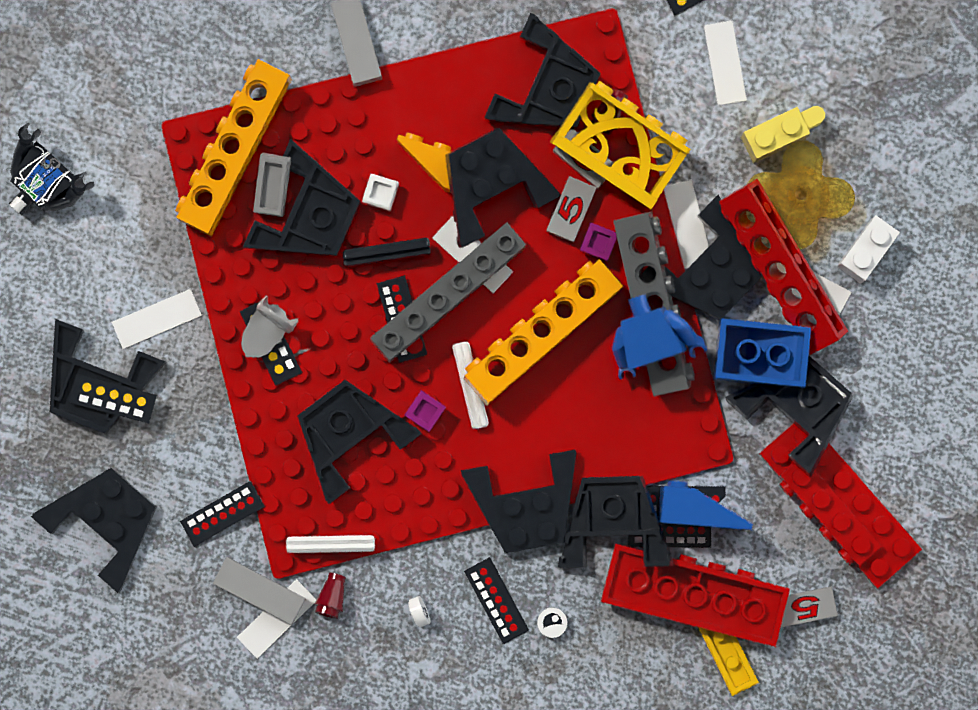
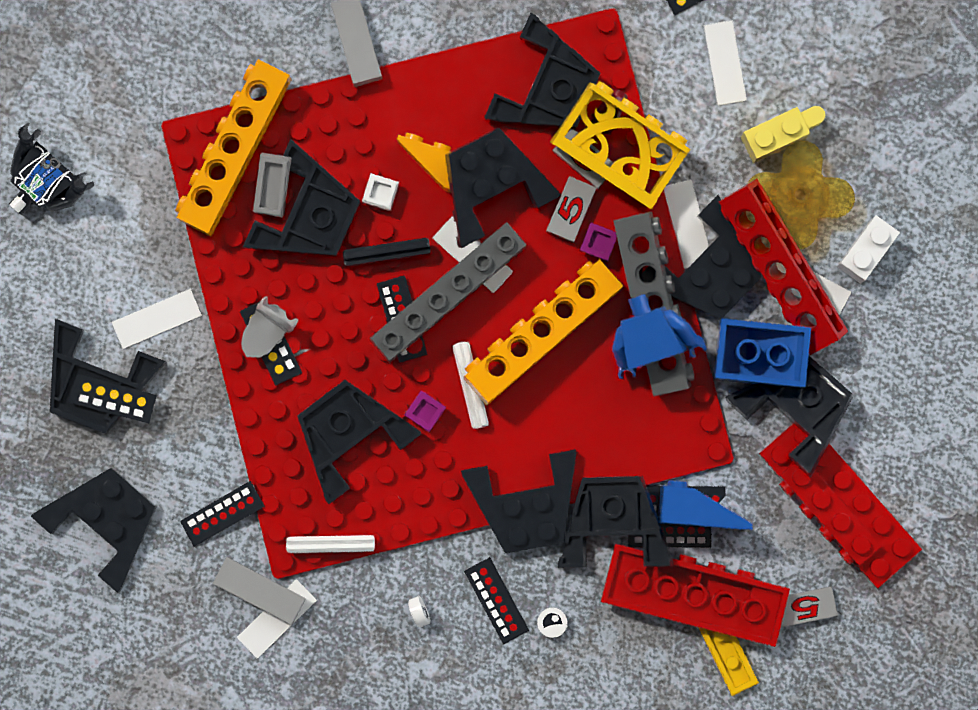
dark red cone [314,573,346,619] -> none

